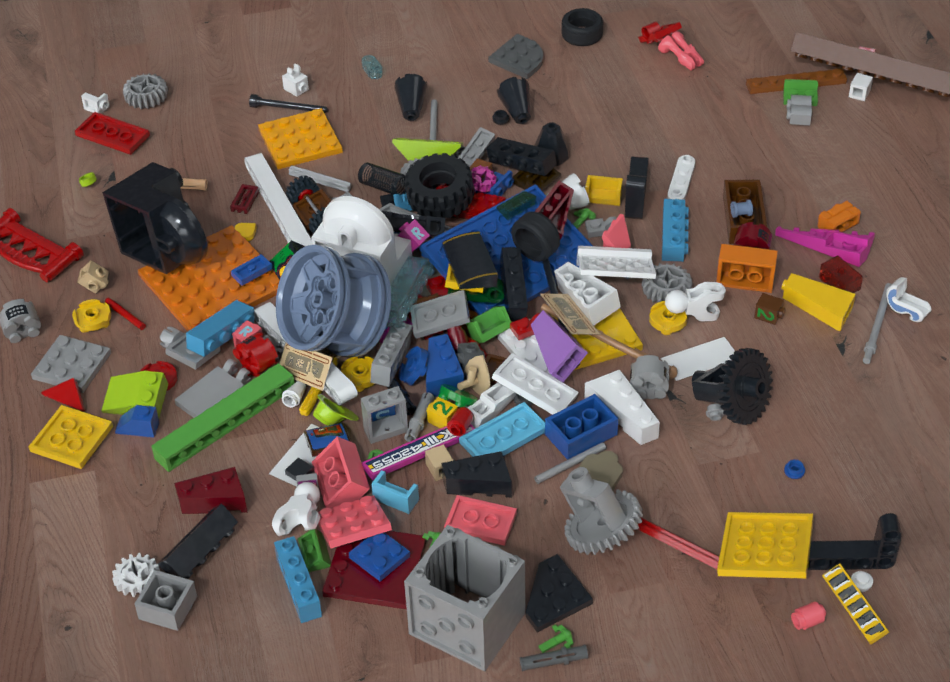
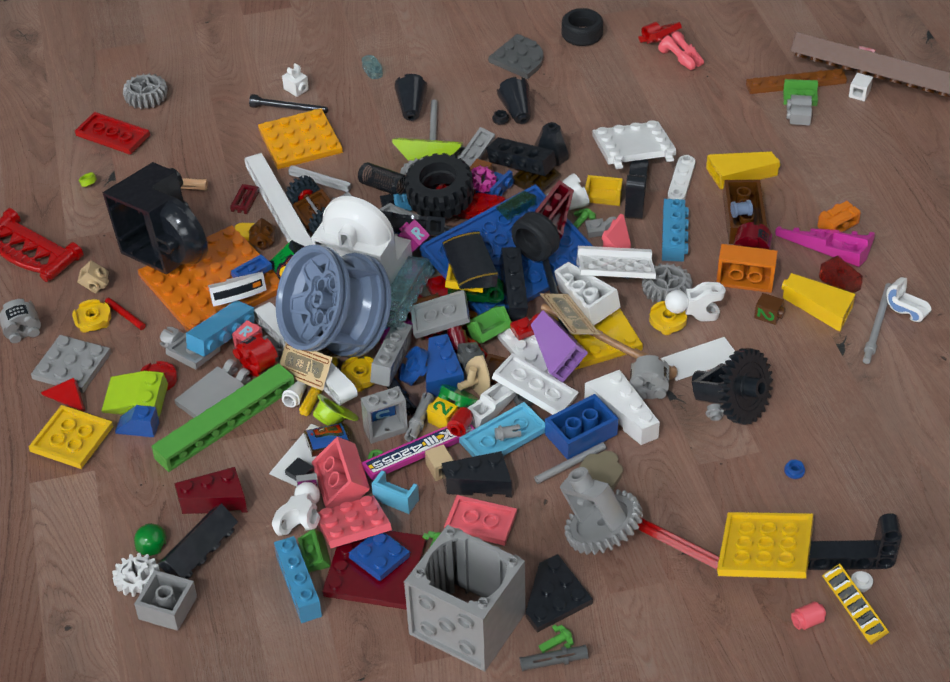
white bracket [81,92,110,114] -> none
none -> green hair [134,523,167,556]
none -> white slope [208,272,267,306]
none -> reddish brown brick [248,218,276,251]
none -> light grey pin [494,424,521,441]
none -> white plate [592,120,676,169]
none -> yellow slope [706,152,780,190]

